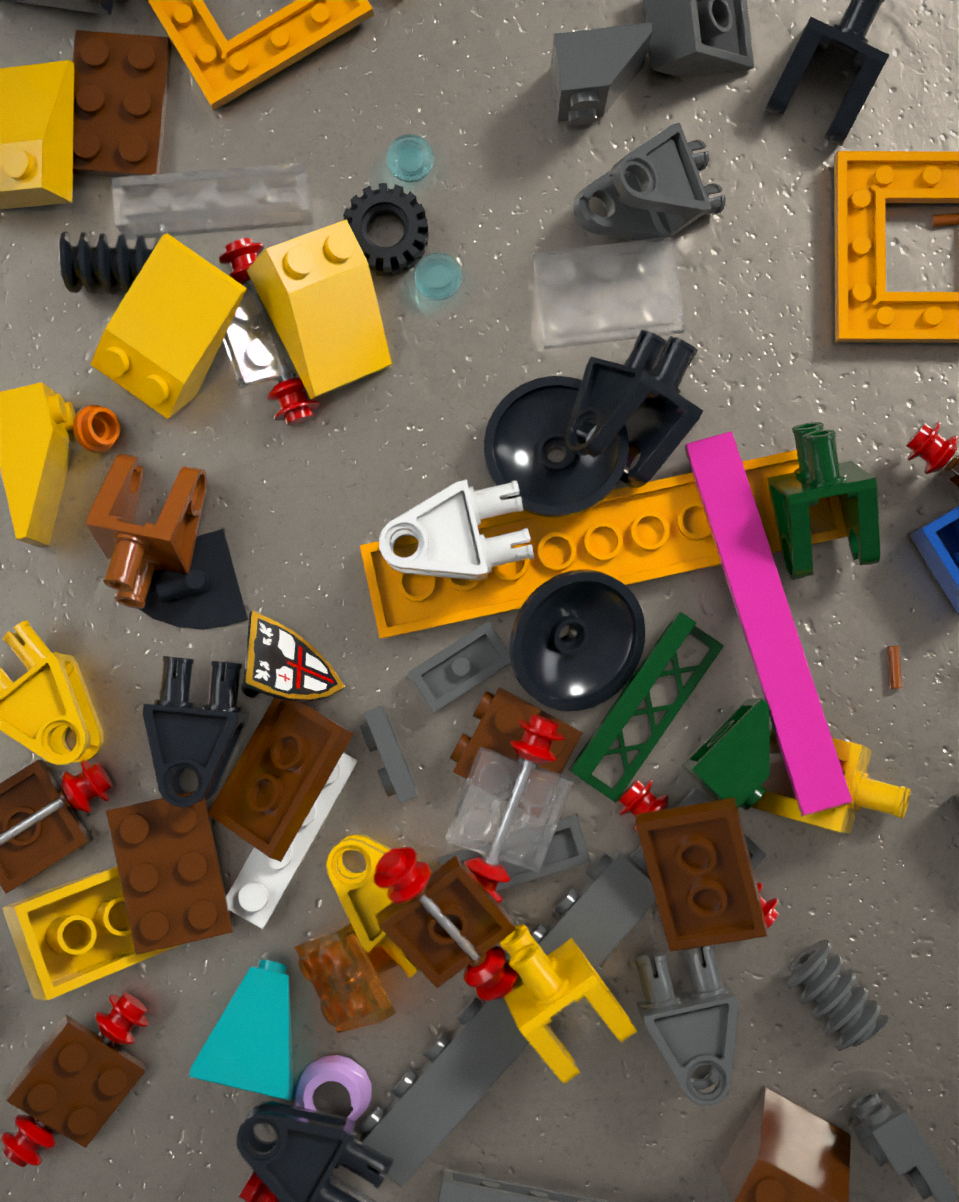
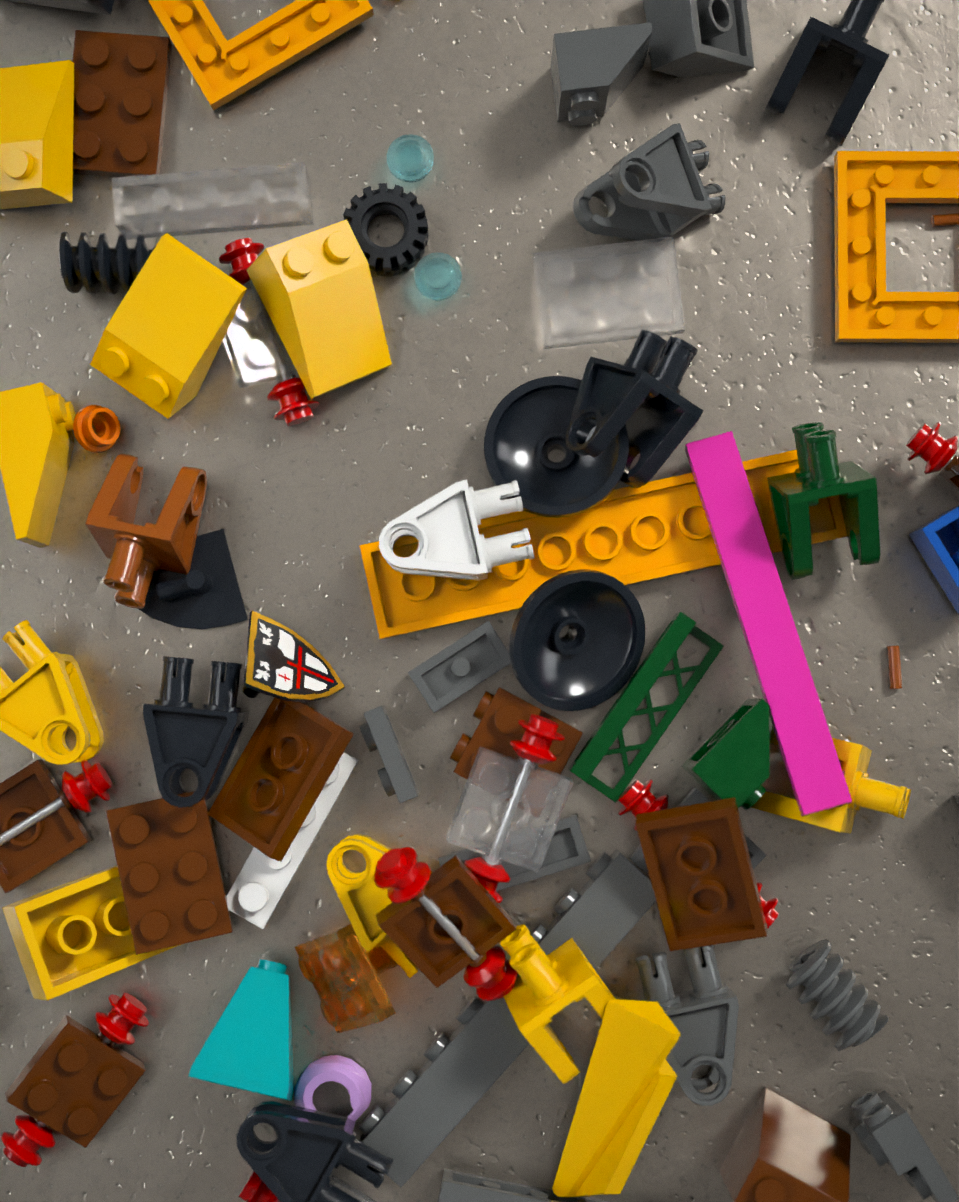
none -> yellow wedge [552,999,681,1197]

